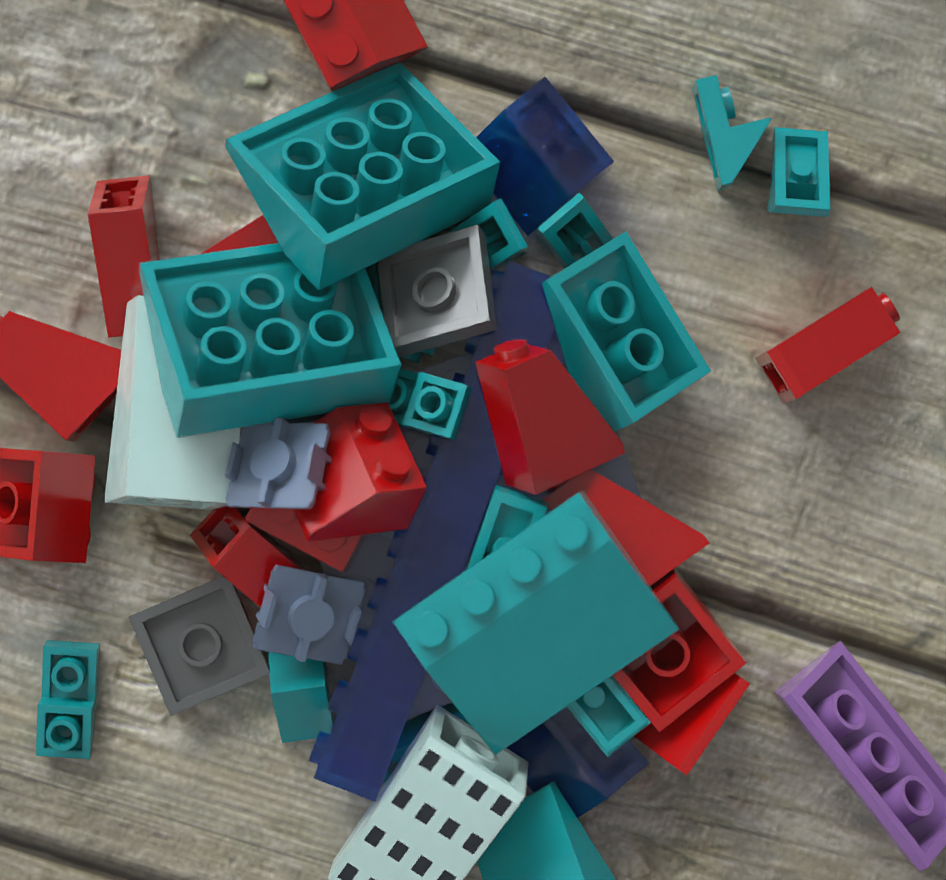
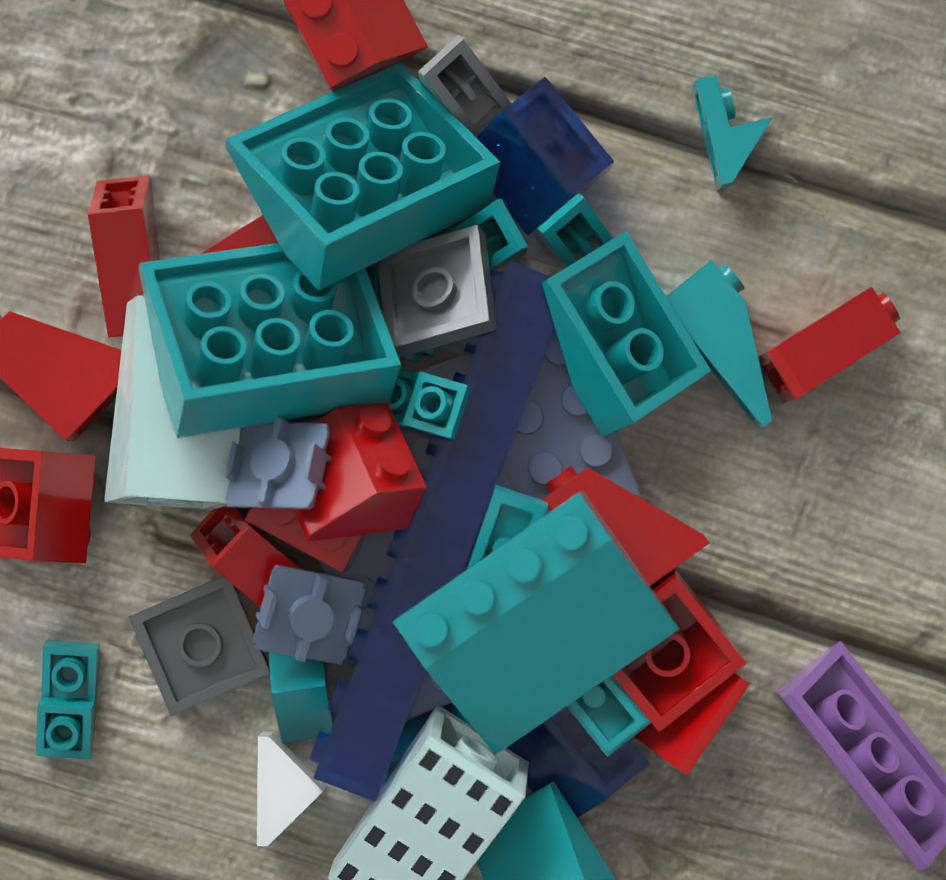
red slope [475,339,625,495] -> none
teal slope [767,127,830,217] -> none
none -> white slope [257,732,326,846]
none -> light grey slope [418,35,515,140]
none -> teal slope [666,260,773,429]

